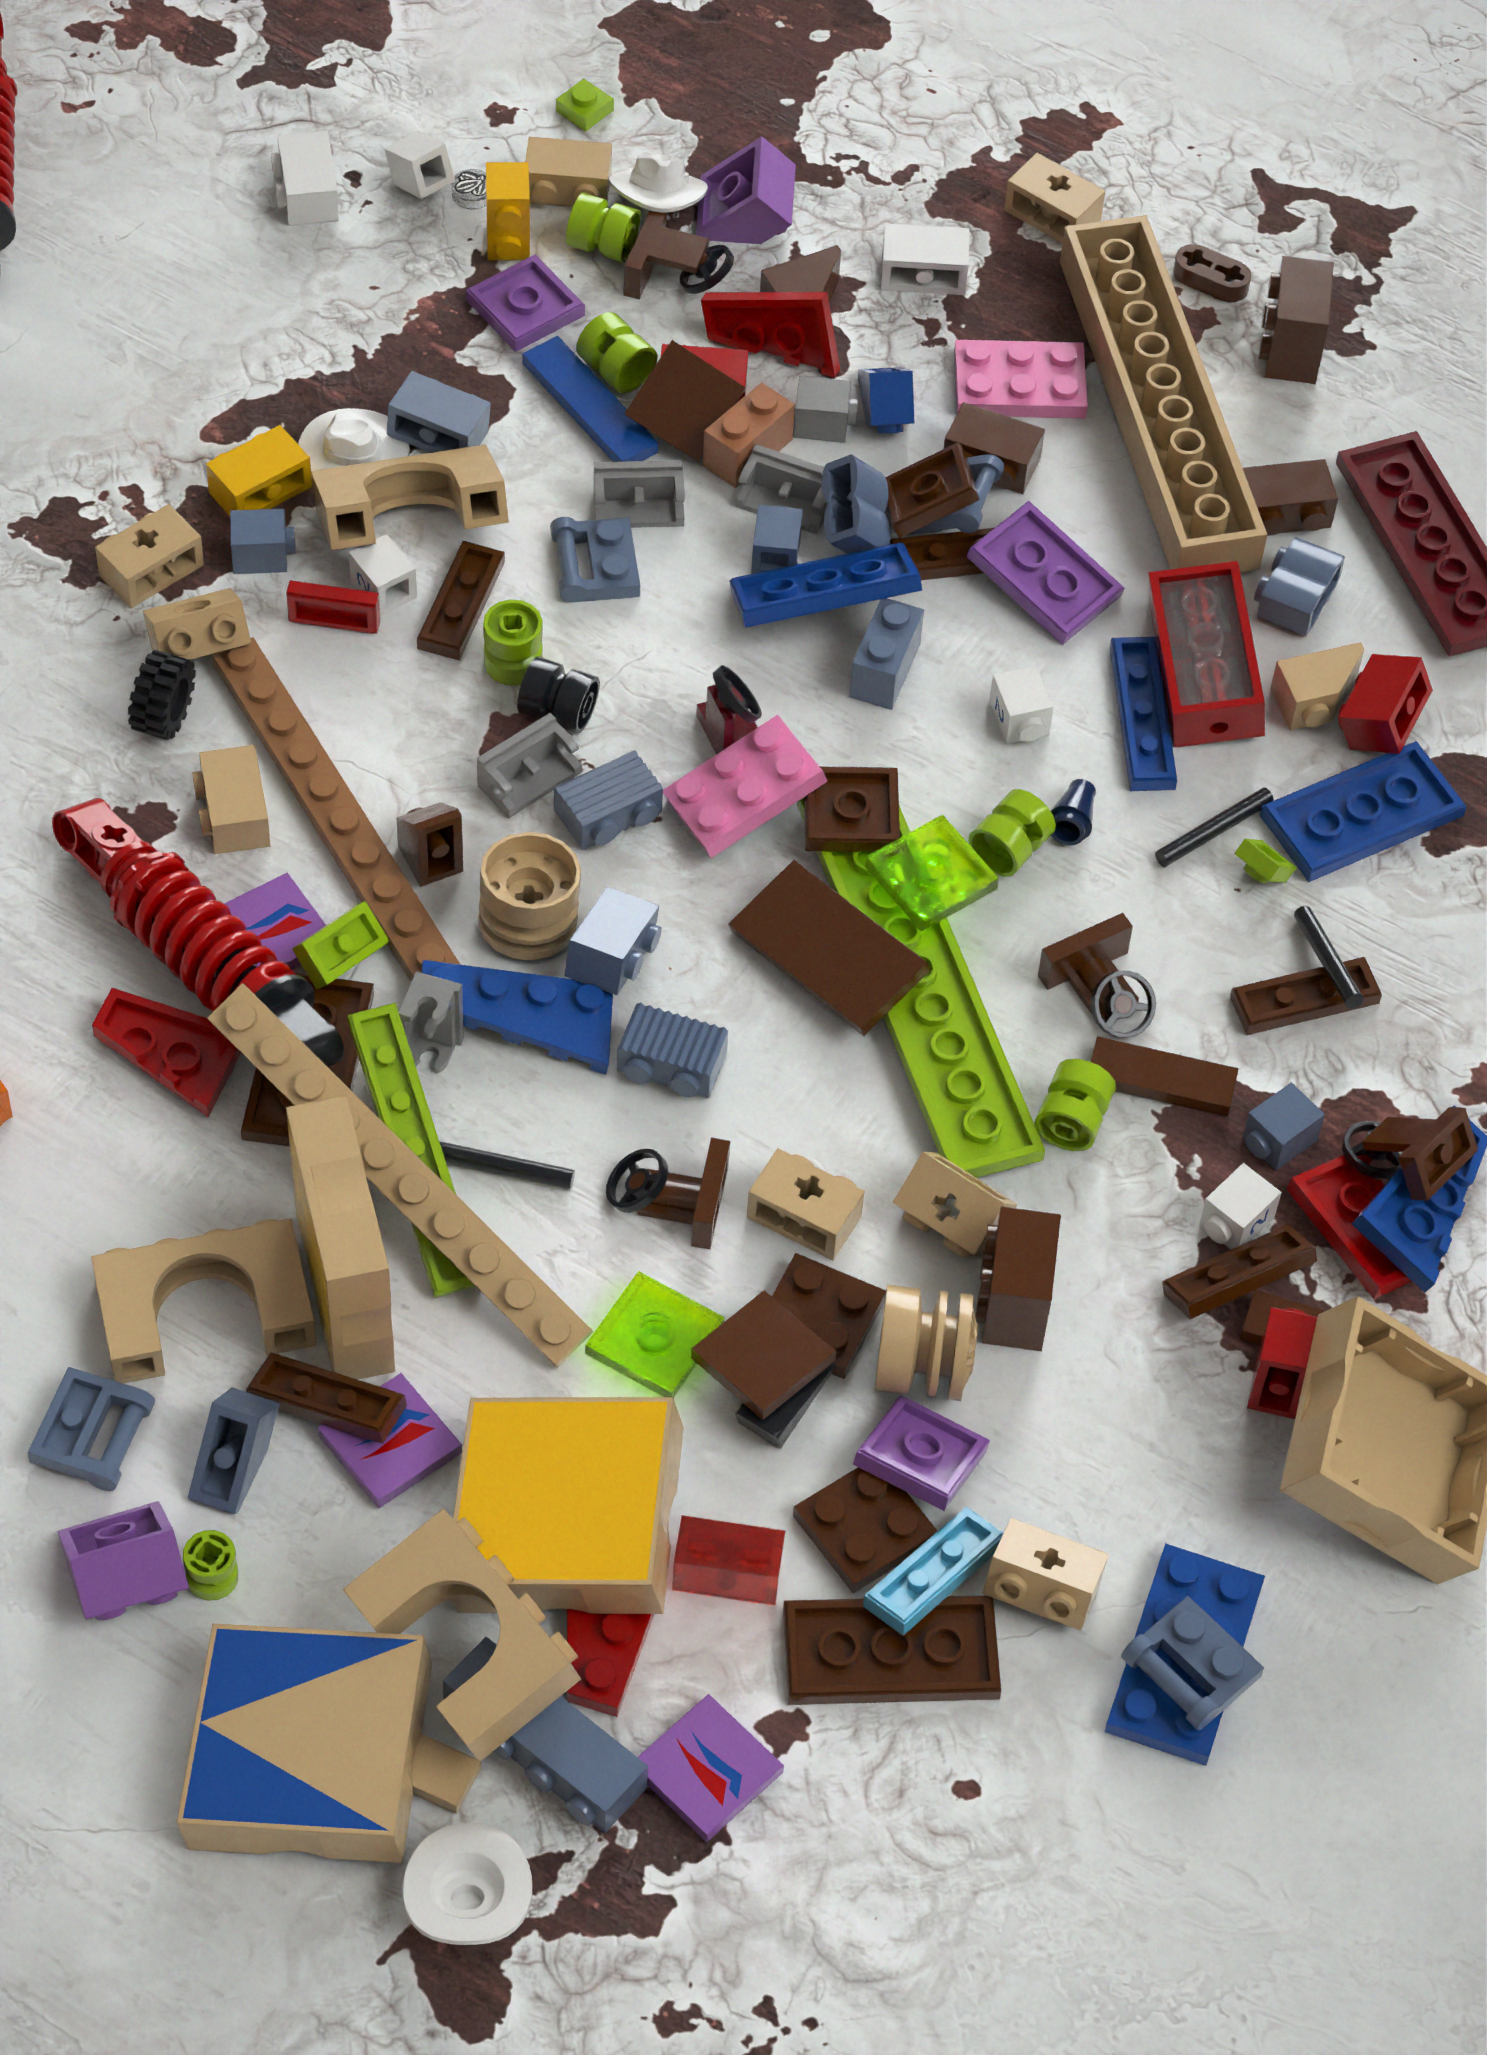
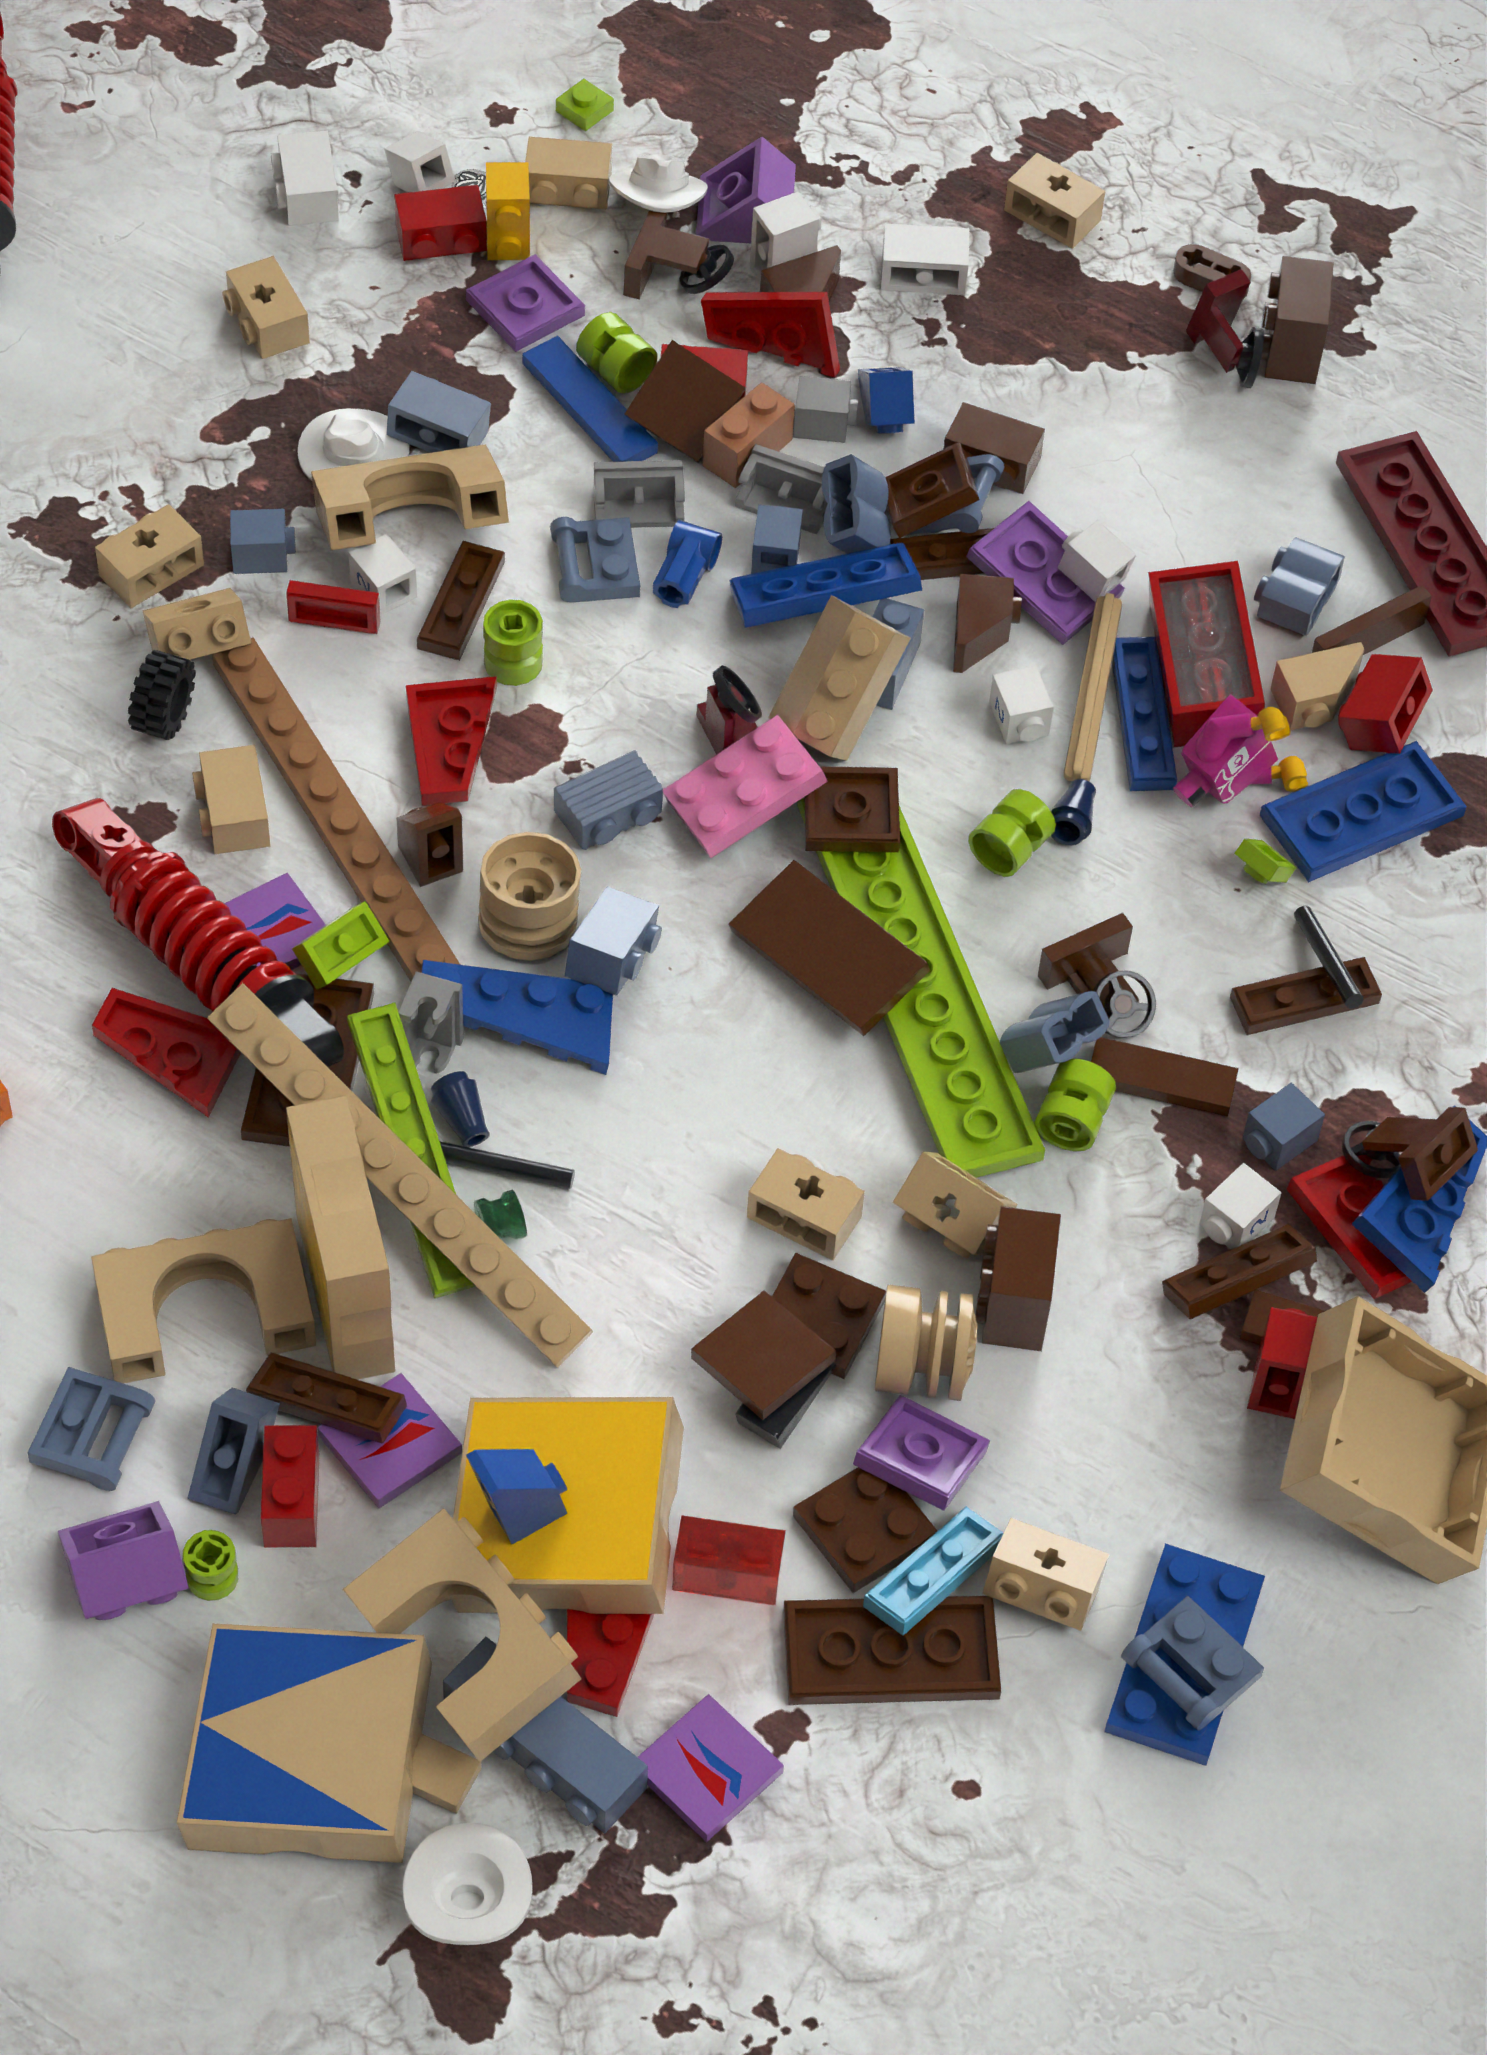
yellow brick [206,425,312,516] -> none
light grey hinge [477,713,582,818] -> none
black wheel [517,656,600,733] -> none
lime wheel [566,193,641,263] -> none
clear neon green plate [585,1271,725,1398] -> none
reddish brown piece [606,1137,730,1250] -> none
sand blue brick [617,1002,728,1098] -> none
clear neon green plate [865,814,999,932] -> none
bright pink plate [954,340,1088,419] -> none
tan brick [1060,215,1268,572] -> none
black bar [1155,787,1274,867] -> none
reddish brown brick [1243,459,1338,536] -> none
none -> tan brick [222,256,310,359]
none -> red brick [261,1425,319,1548]
none -> red brick [394,185,487,261]
none -> red wing [406,676,497,806]
none -> dark blue cone [431,1071,490,1147]
none -> blue slope [466,1449,568,1545]
none -> clear green wheel [474,1189,527,1240]
none -> blue piece [653,520,723,608]
none -> white brick [750,192,821,282]
none -> tan slope [768,595,911,760]
none -> reddish brown slope [953,574,1022,673]
none -> sand blue brick [1000,991,1110,1073]
none -> white brick [1058,519,1136,602]
none -> tan axle [1063,593,1122,782]
none -> dark pink torso [1173,694,1308,808]
none -> dark red piece [1186,269,1264,388]
none -> reddish brown tile [1312,585,1432,655]

